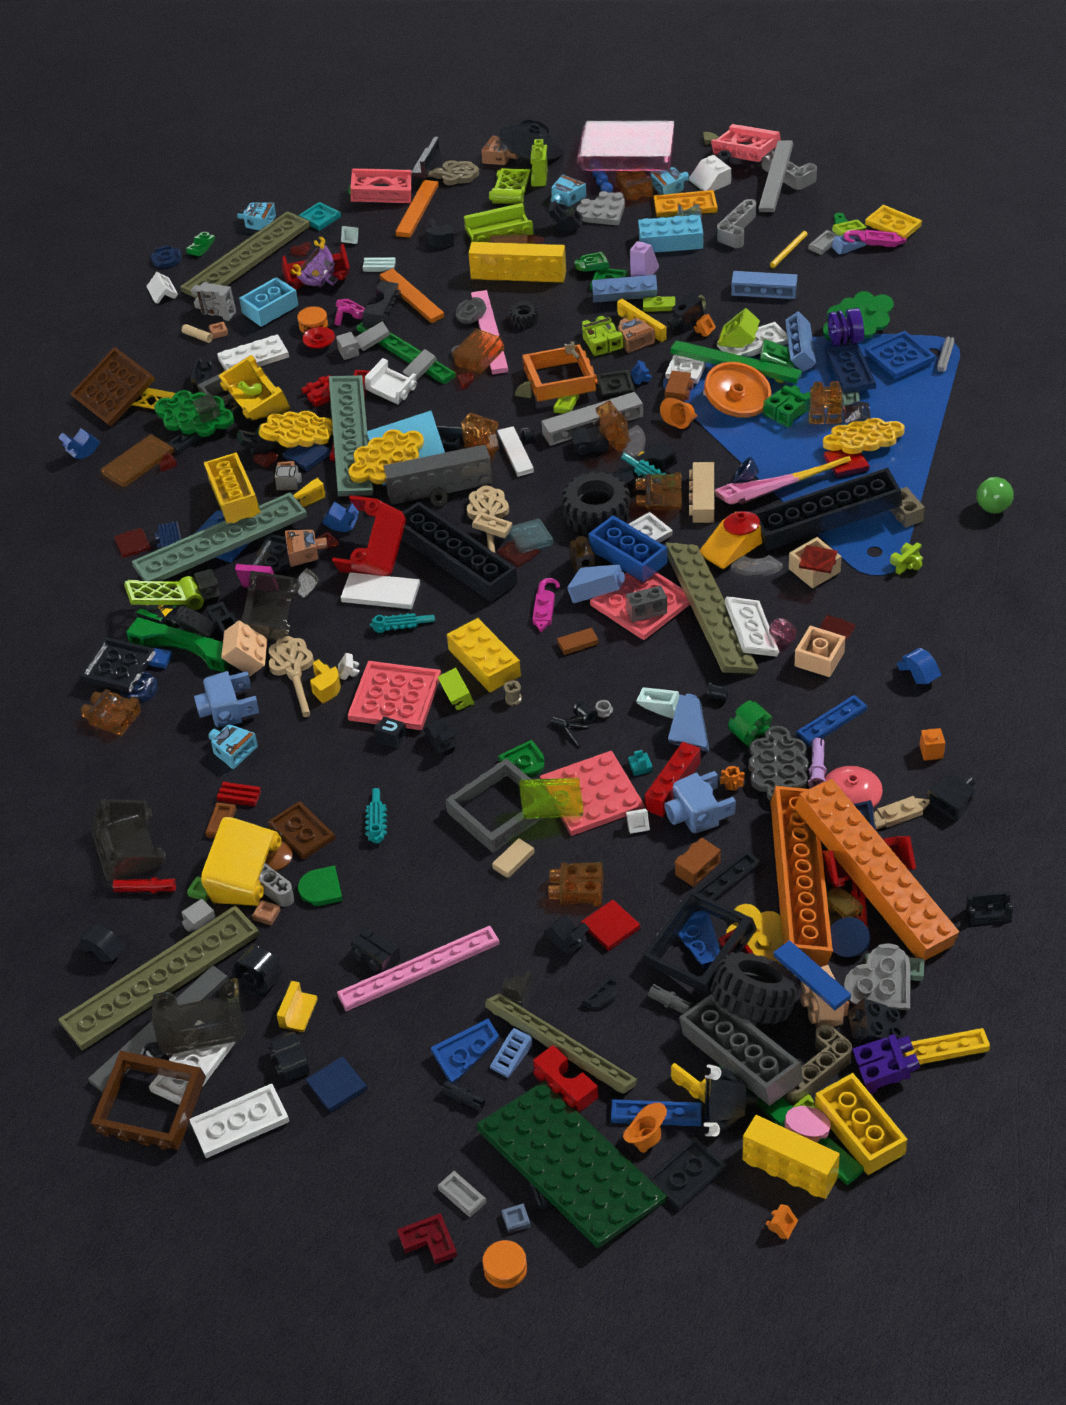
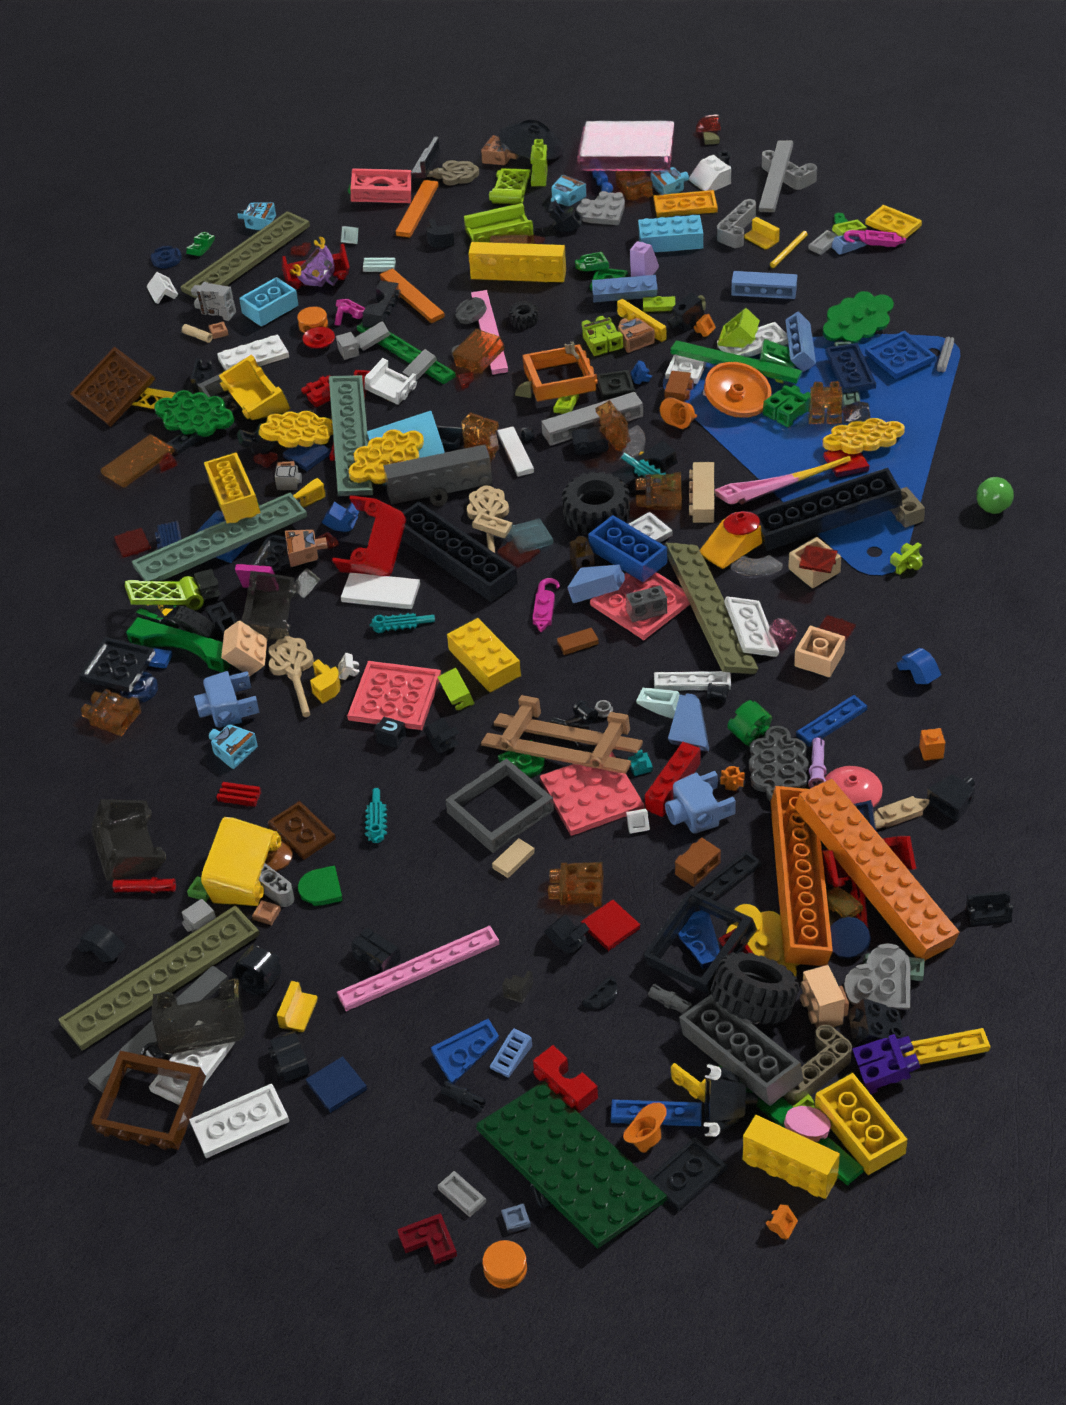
blue brick [59,428,101,459] -> none
clear smoke panel [193,393,220,423] -> none
dark orange tile [206,803,236,838] -> none
lime arm [238,381,262,396] -> none
teal tile [298,202,341,231] -> none
olive plate [485,993,637,1094] -> none
dark tan bush [504,680,522,706] -> none
clear neon green tile [519,778,584,818] -> none
clear light blue bracket [677,204,702,218] -> none
coral fence [711,124,781,162] -> none
dark blue hat [732,457,759,483] -> none
blue tile [774,940,851,1010] -> none
dark purple wheel [828,308,864,347] -> none
none -> medium nougat fence [481,695,643,774]
none -> white tile [654,671,731,691]
none -> clear red brick [695,114,721,132]
none -> yellow panel [744,217,780,250]

